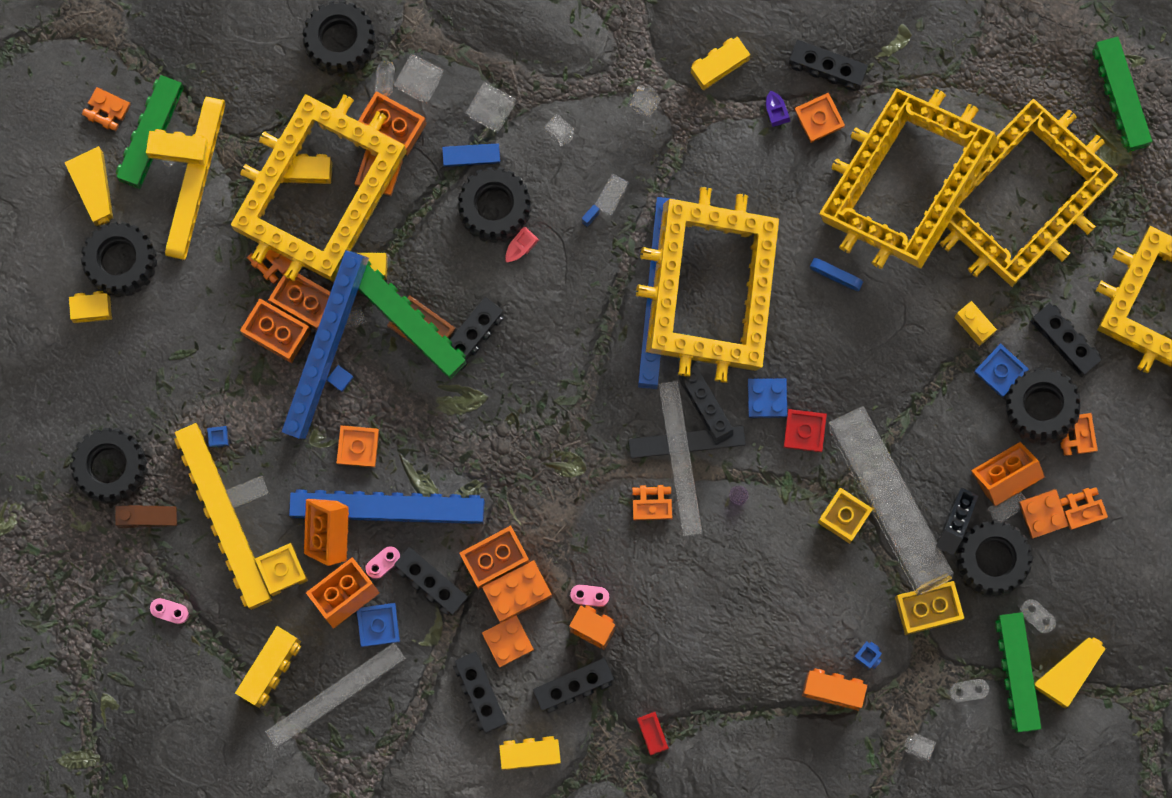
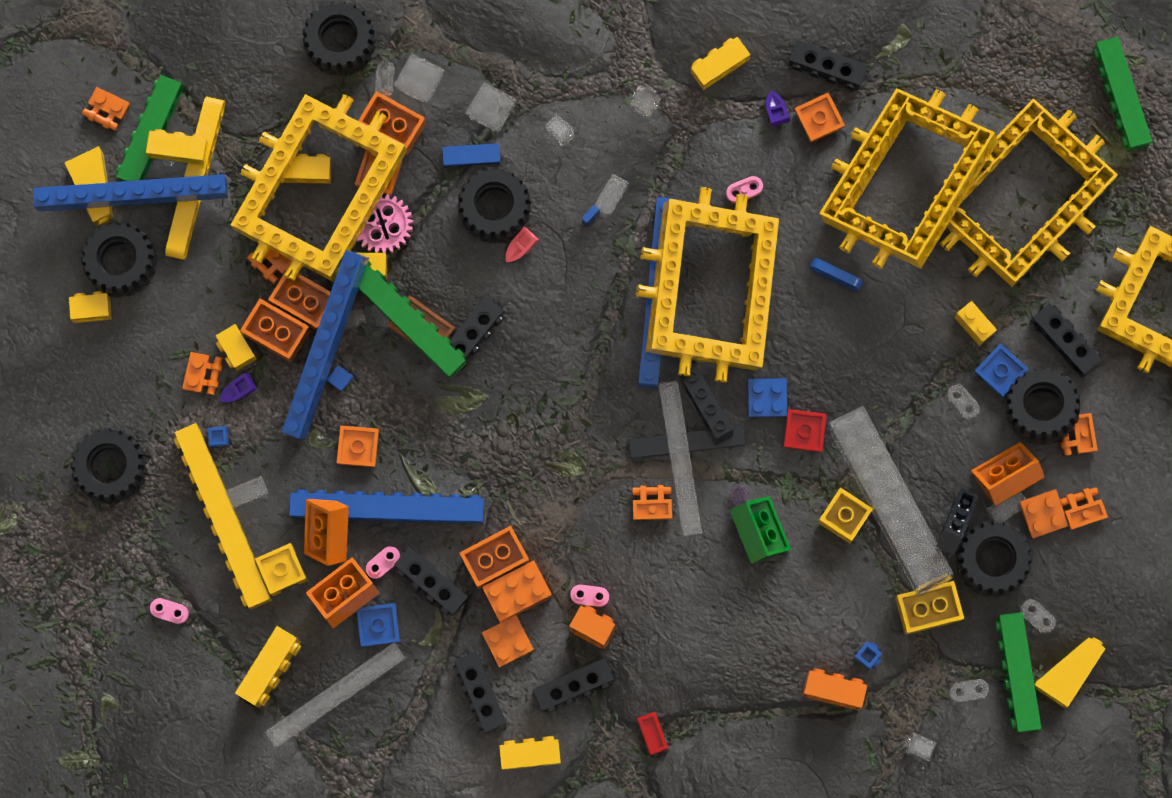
reddish brown slope [115,505,177,528] -> none
none -> blue brick [33,174,228,212]
none -> orange plate [182,352,223,395]
none -> yellow brick [215,324,257,371]
none -> dark purple plate [219,373,257,402]
none -> bright pink gear [357,194,414,254]
none -> bright pink plate [726,176,763,203]
none -> green slope [730,496,791,564]
none -> clear plate [947,384,980,419]

